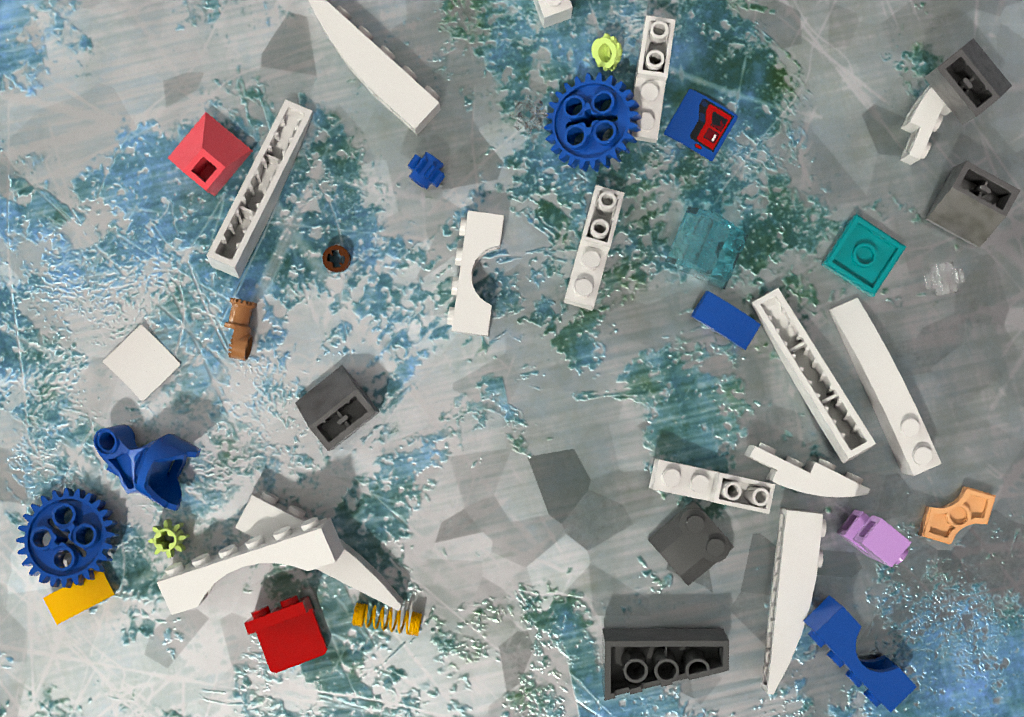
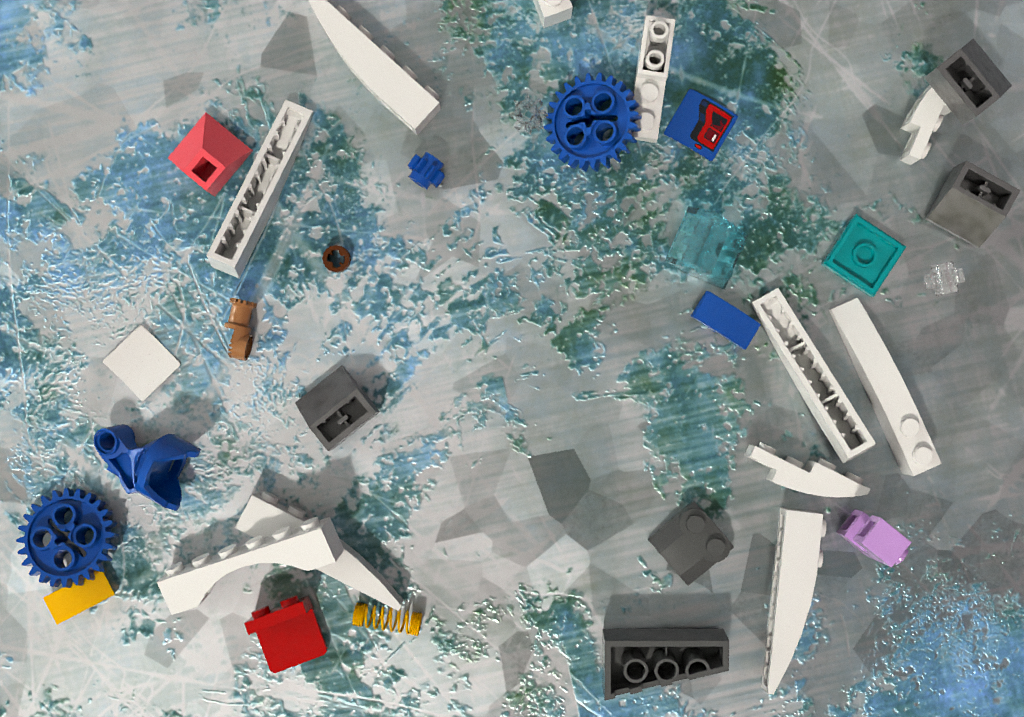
yellowish green gear [148,519,190,558] -> none
white arch [447,210,504,337] -> none
white slope [563,185,625,311] -> none
yellowish green animal [591,33,623,71] -> none
white slope [649,458,775,514] -> none
blue arch [803,595,917,713] -> none
light nougat tile [918,486,996,545] -> none

